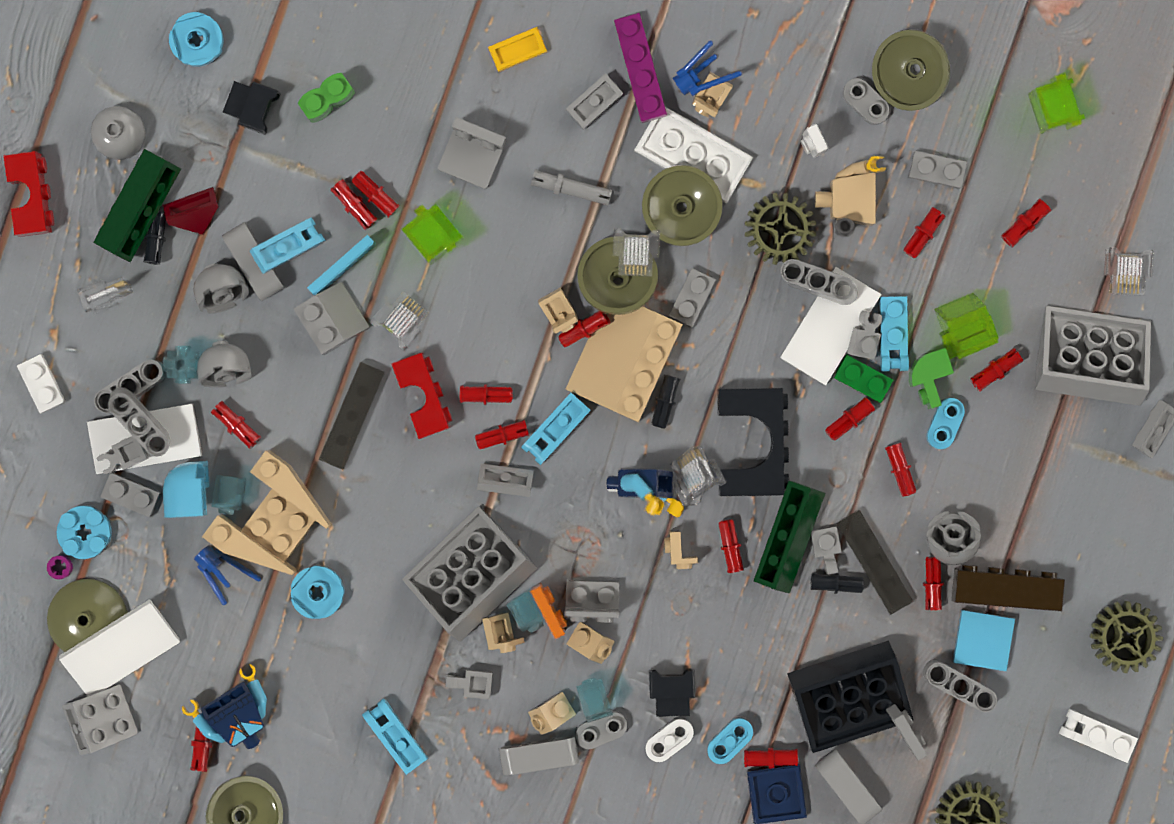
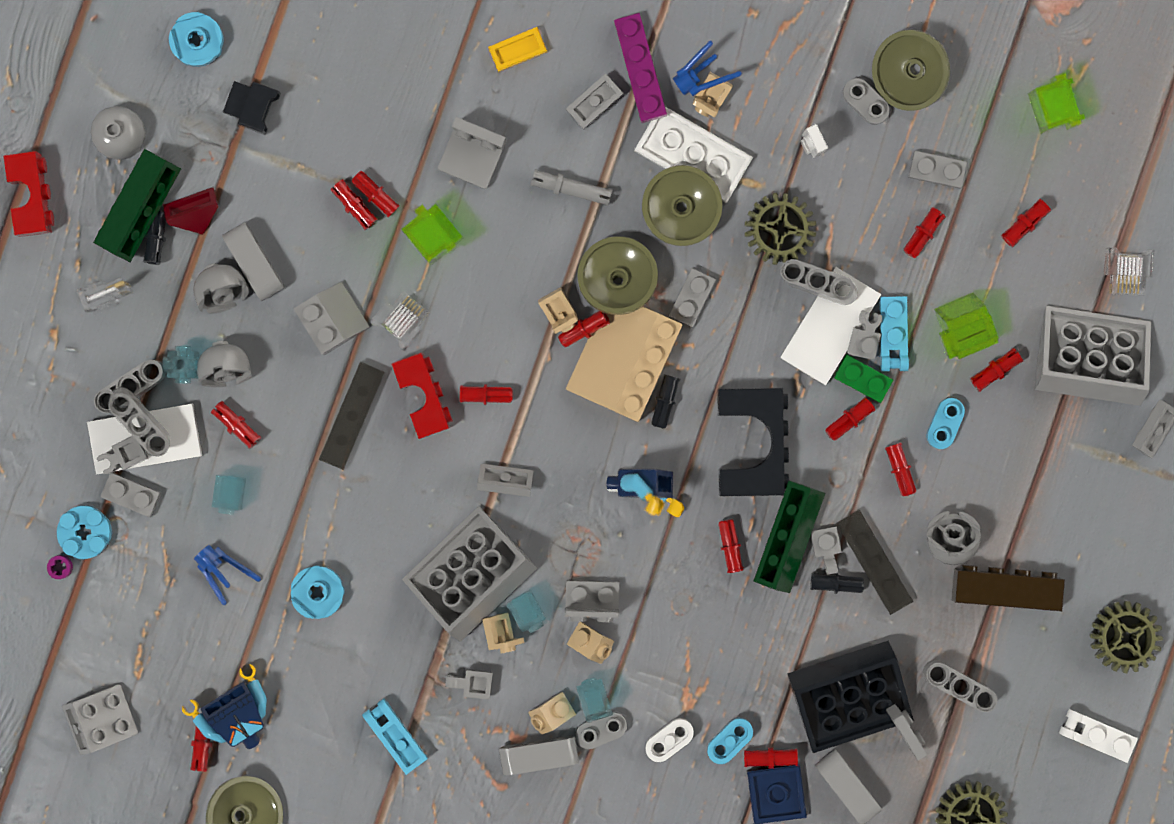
white plate [17,354,66,414] -> none
olive dish [47,579,127,652] -> none
white tile [59,599,180,696] -> none
medium azure brick [163,461,210,518] -> none
tan wedge [202,450,332,575] -> none
medium azure plate [249,217,326,274] -> none
bright green brick [298,73,355,123] -> none
medium azure tile [307,235,376,295] -> none
red axle [475,420,529,449] -> none
medium azure plate [521,393,591,465] -> none
orange plate [530,583,568,639] -> none
clear piece [613,229,661,277] -> none
black piece [649,668,695,717] -> none
tan bracket [664,531,698,569] -> none
clear piece [670,446,726,506] -> none
tan torso [815,156,886,237] -> none
bright green brick [909,348,954,409] -> none
red axle [923,556,944,610] -> none
medium azure tile [953,610,1015,671] -> none

